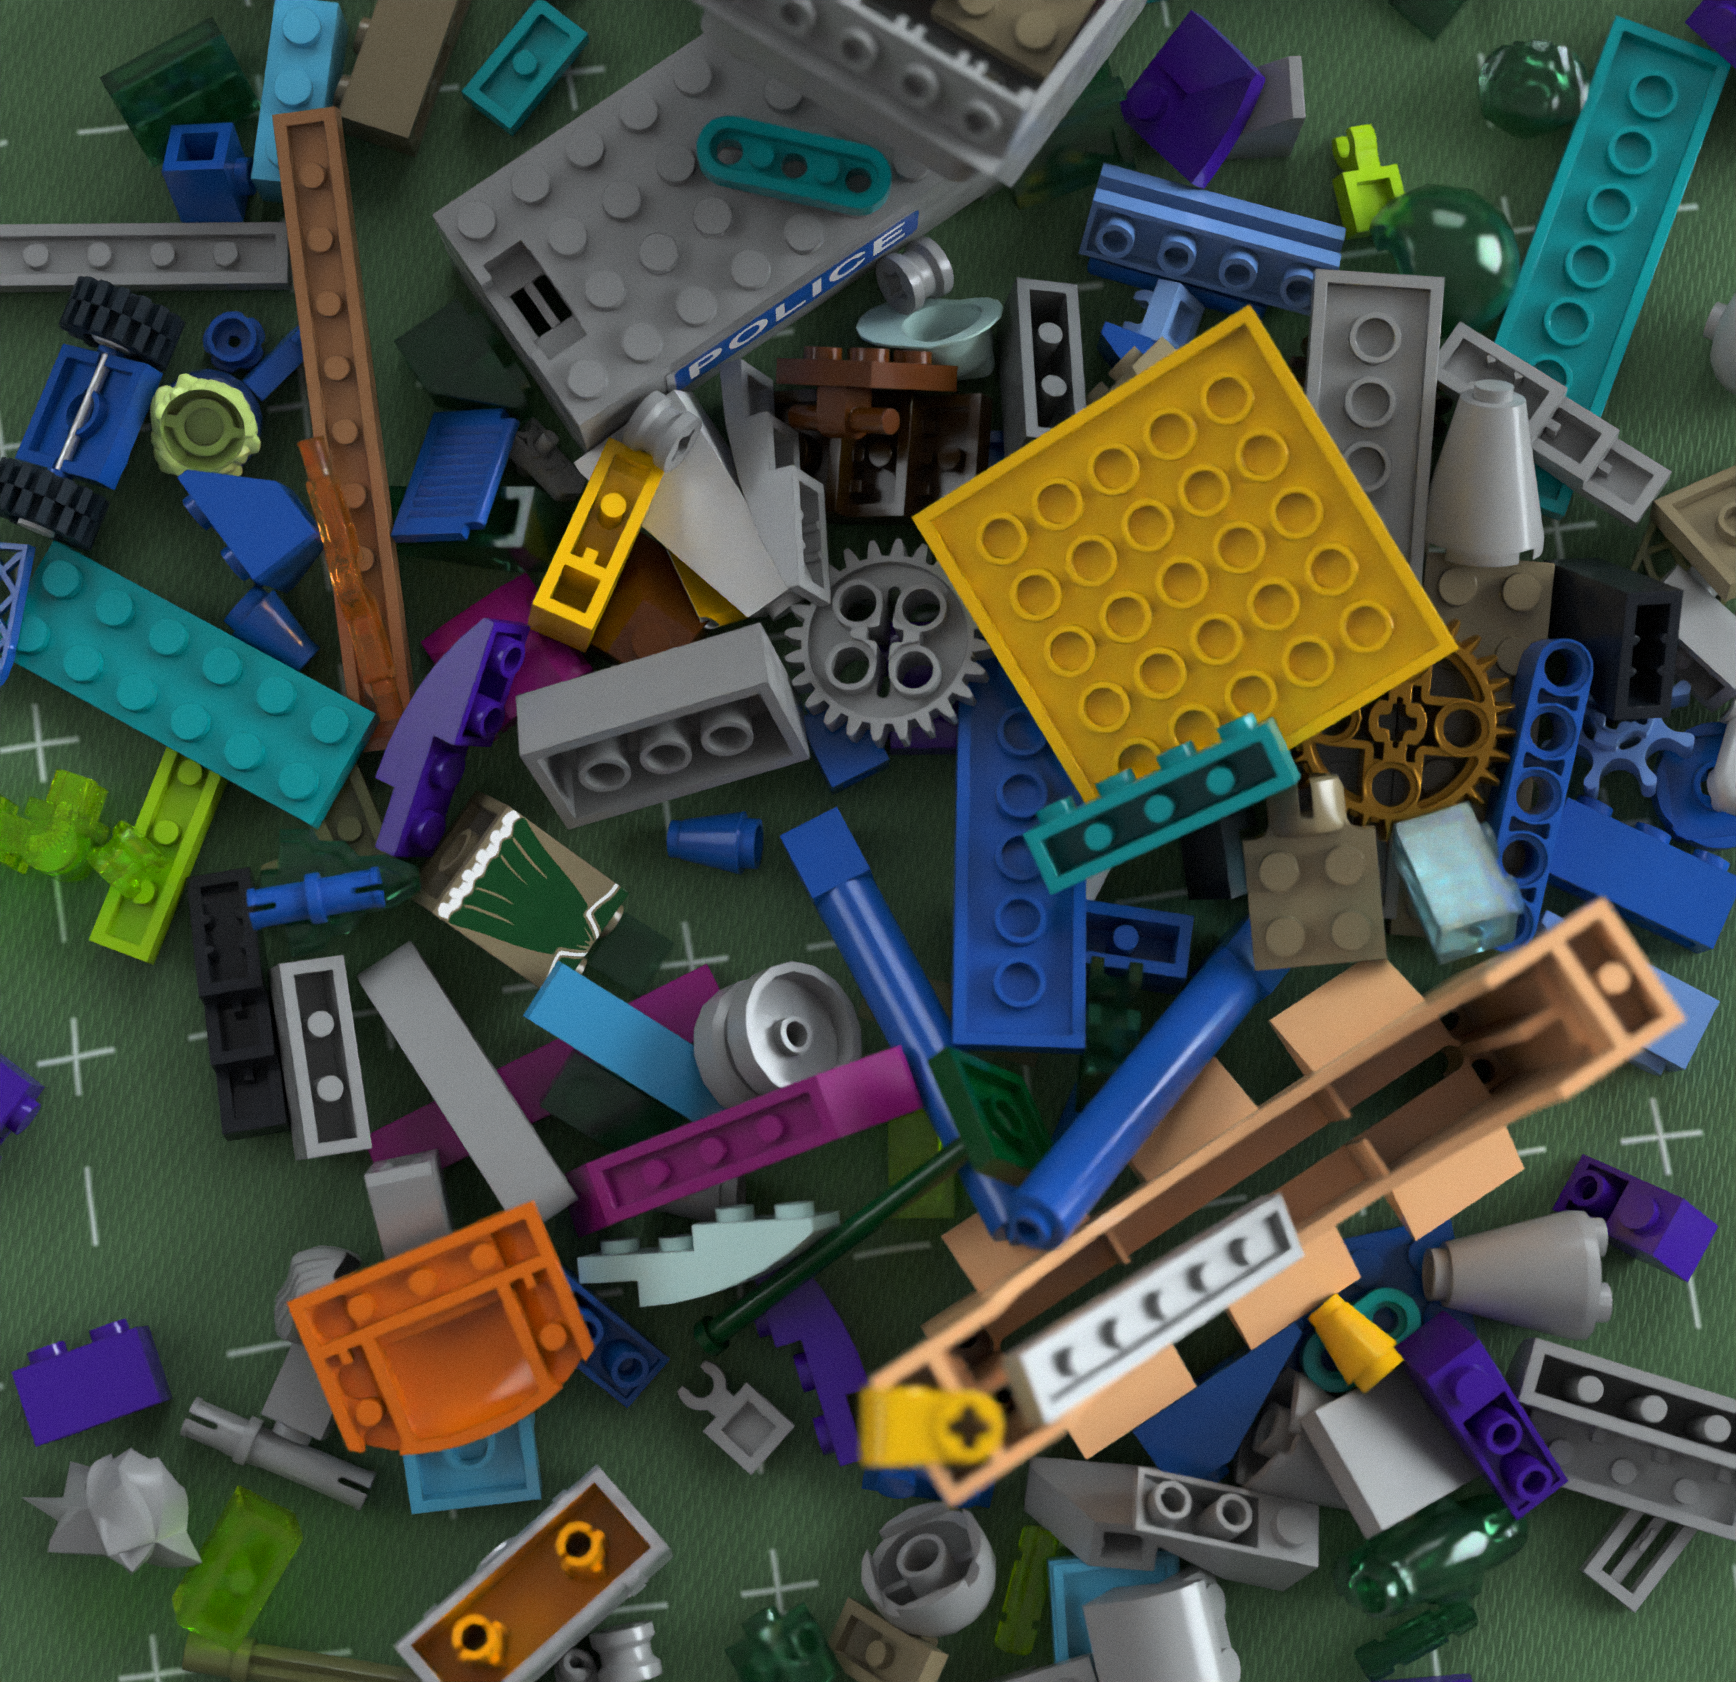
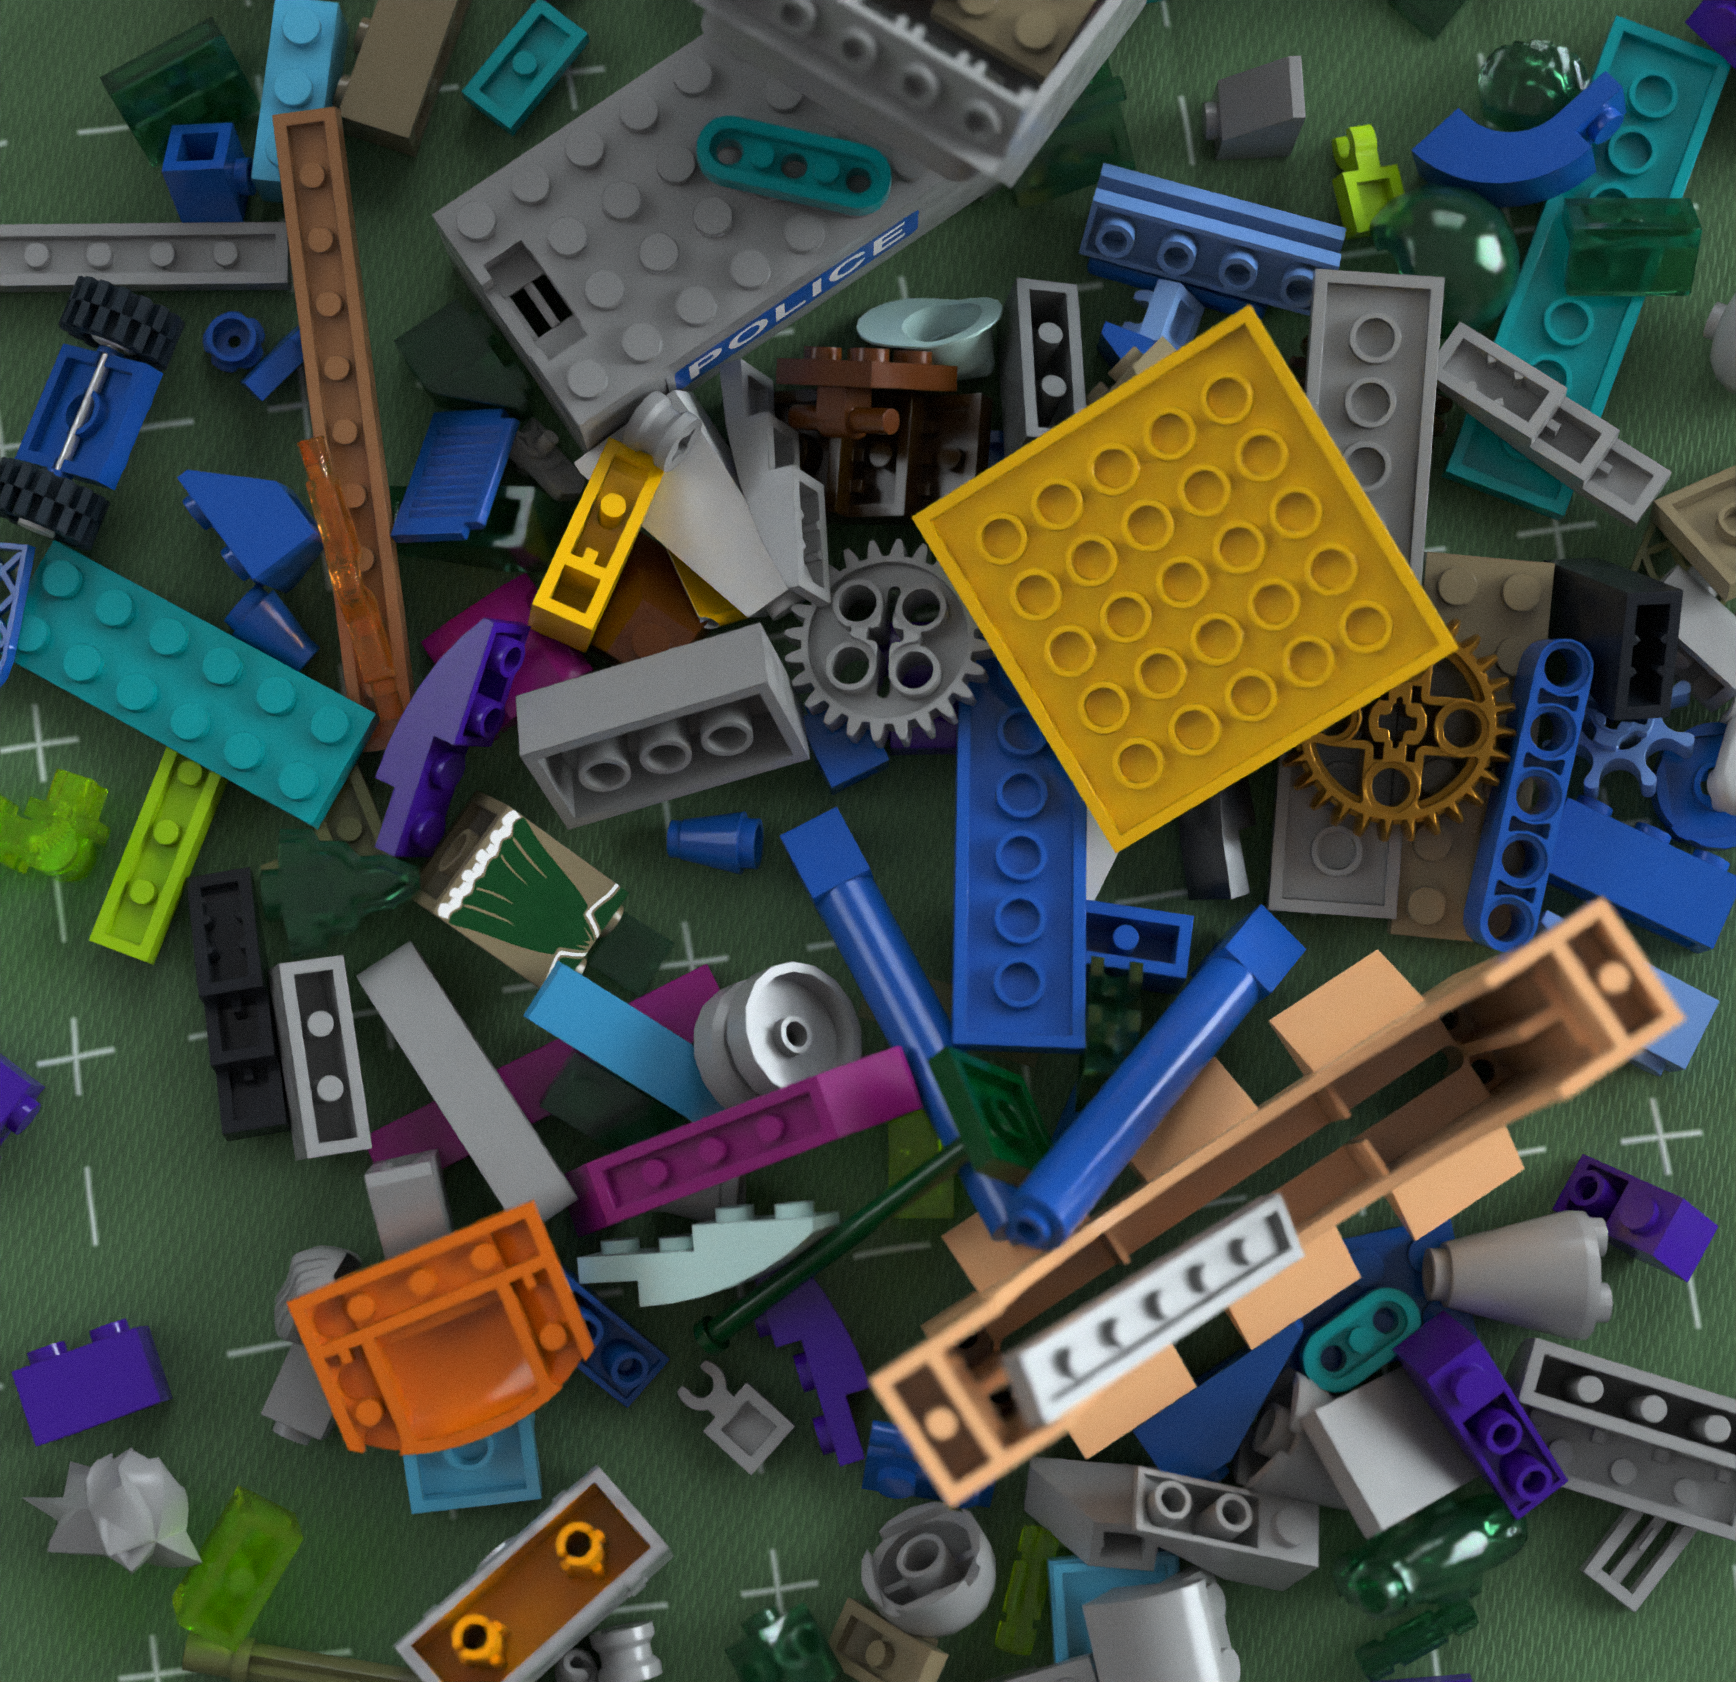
clear neon green wheel [85,819,169,900] -> none
yellowish green hair [150,369,263,476] -> none
light grey pin [180,1396,377,1512] -> none
blue pin [246,866,385,931] -> none
yellow piece [860,1387,1003,1466] -> none
light grey wheel [876,236,954,315] -> none
teal brick [1023,712,1301,895] -> none
dark purple plate [1113,10,1266,189] -> none
dark tan plate [1242,772,1387,971] -> none
yellow cone [1307,1293,1404,1394] -> none
clear light blue brick [1392,801,1524,965] -> none
light grey cone [1424,379,1544,567] -> none
none -> blue arch [1411,71,1627,207]
none -> clear green panel [1562,198,1702,296]

